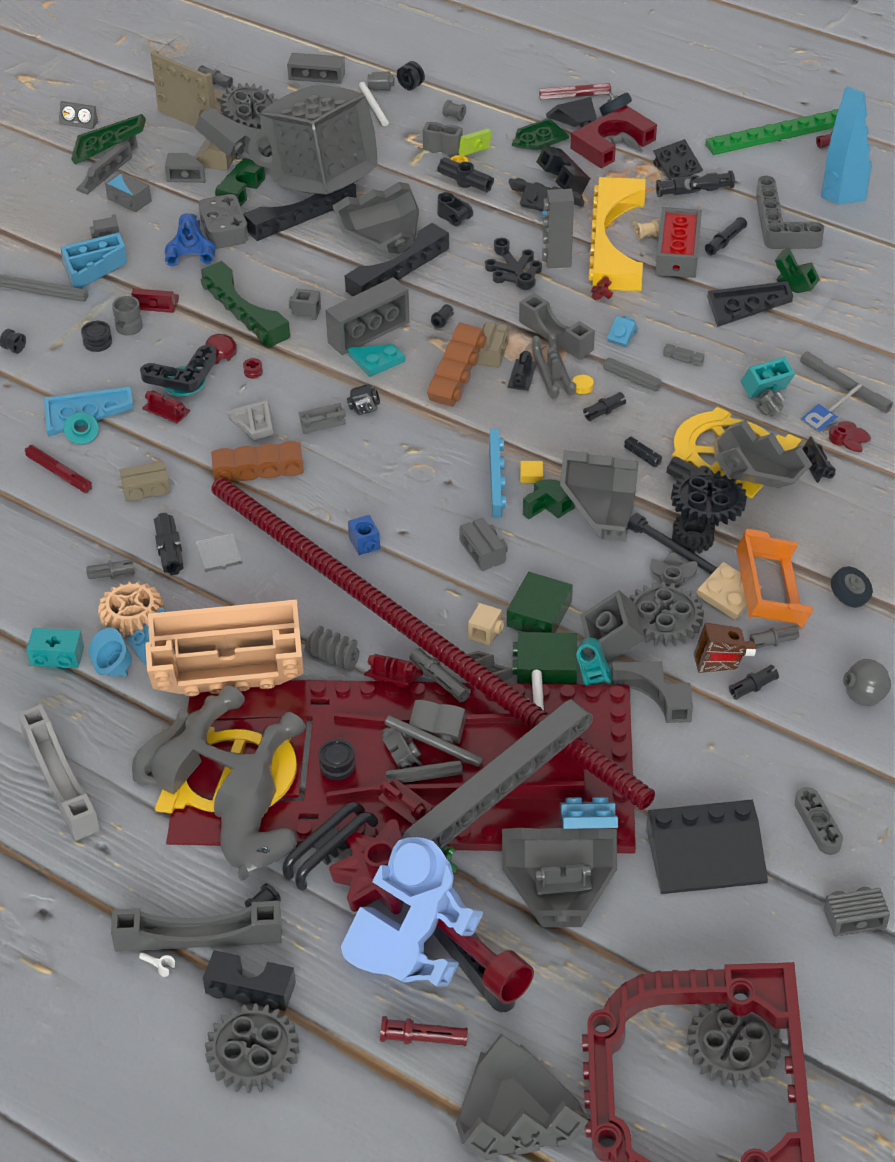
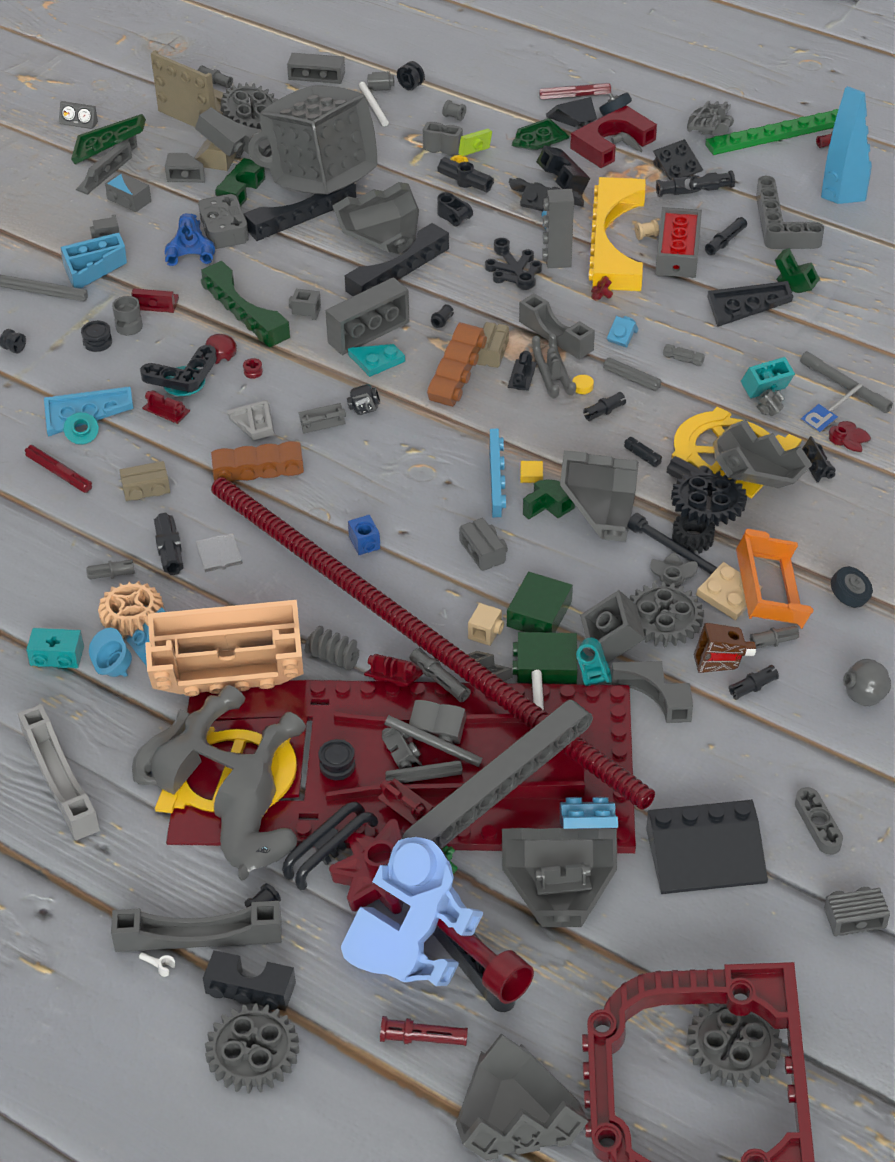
none -> dark grey piece [687,101,734,136]

